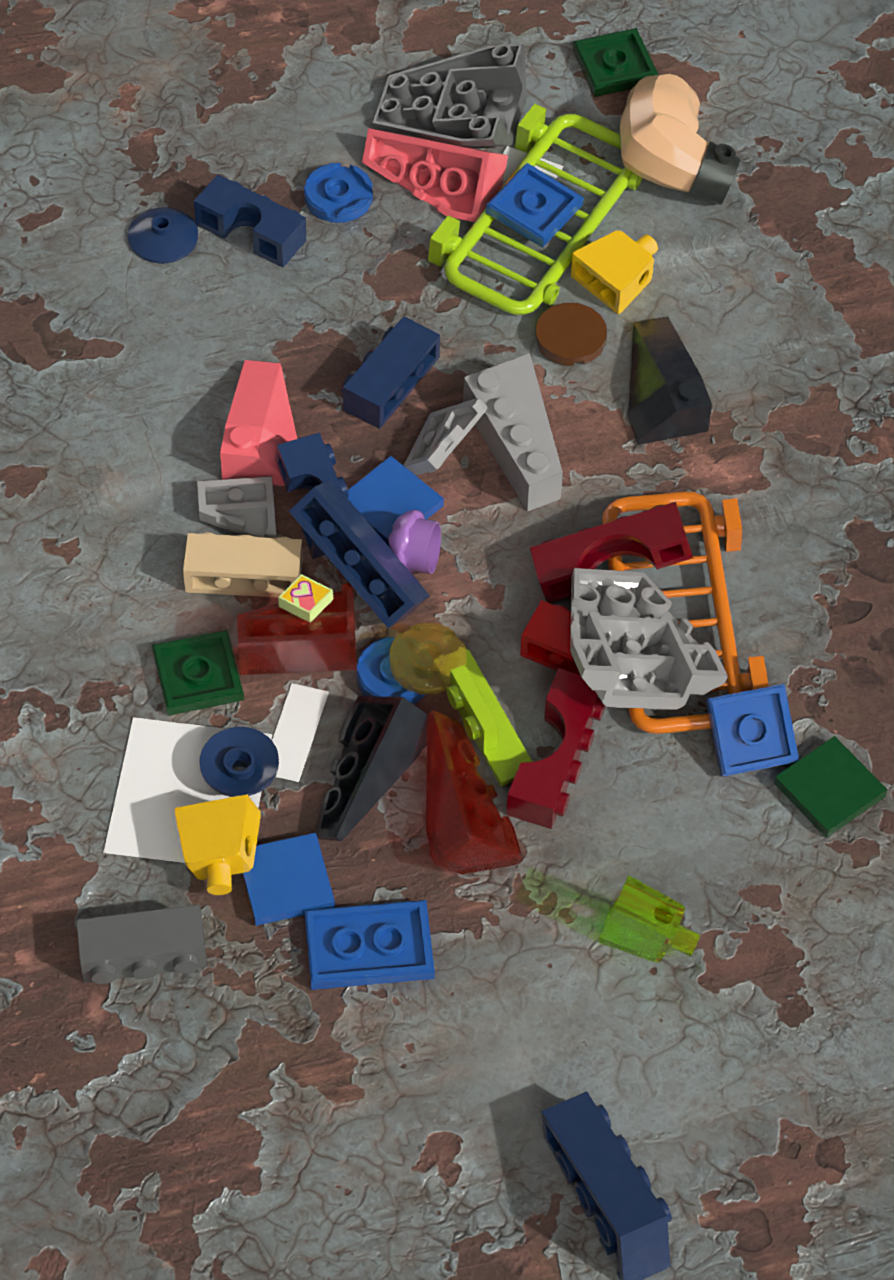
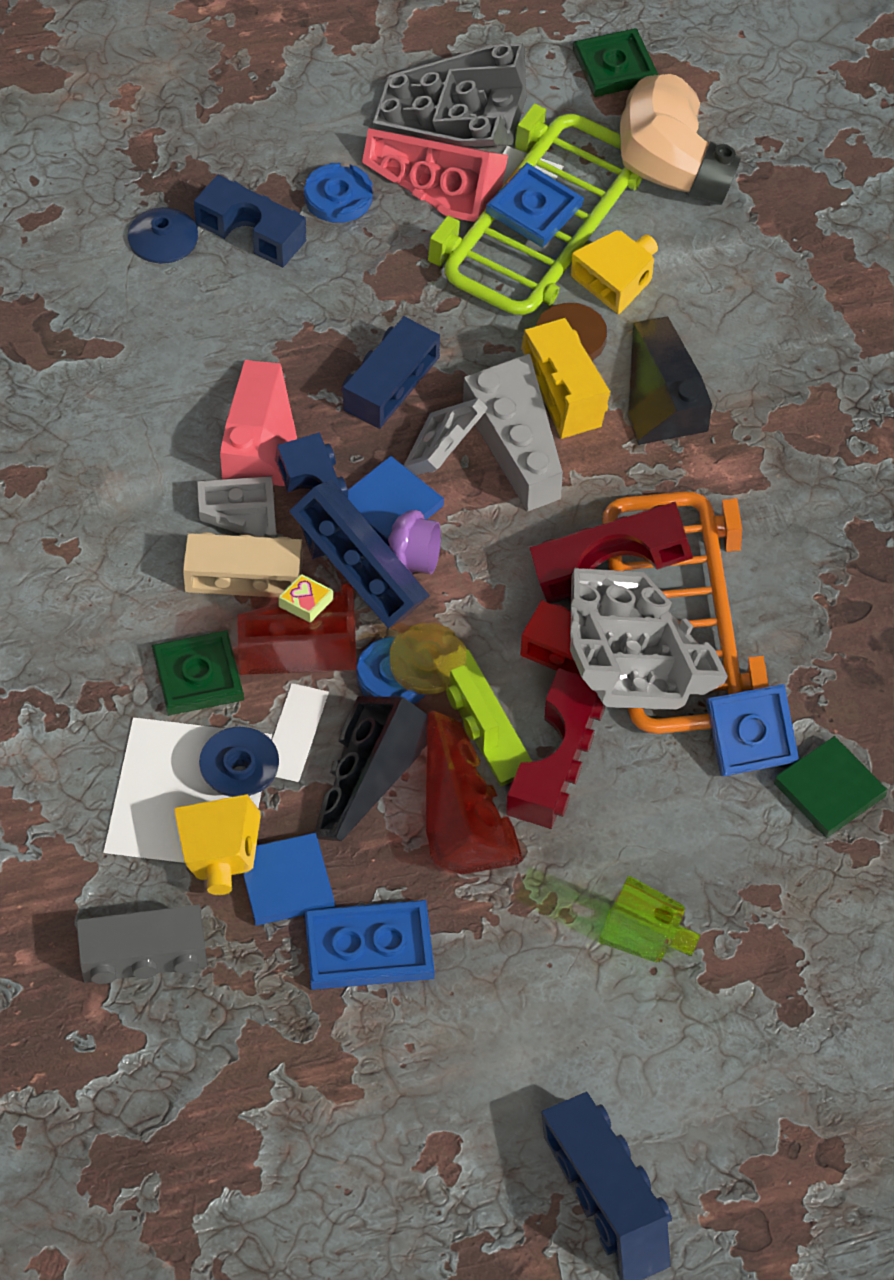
none -> yellow wedge [521,318,611,439]

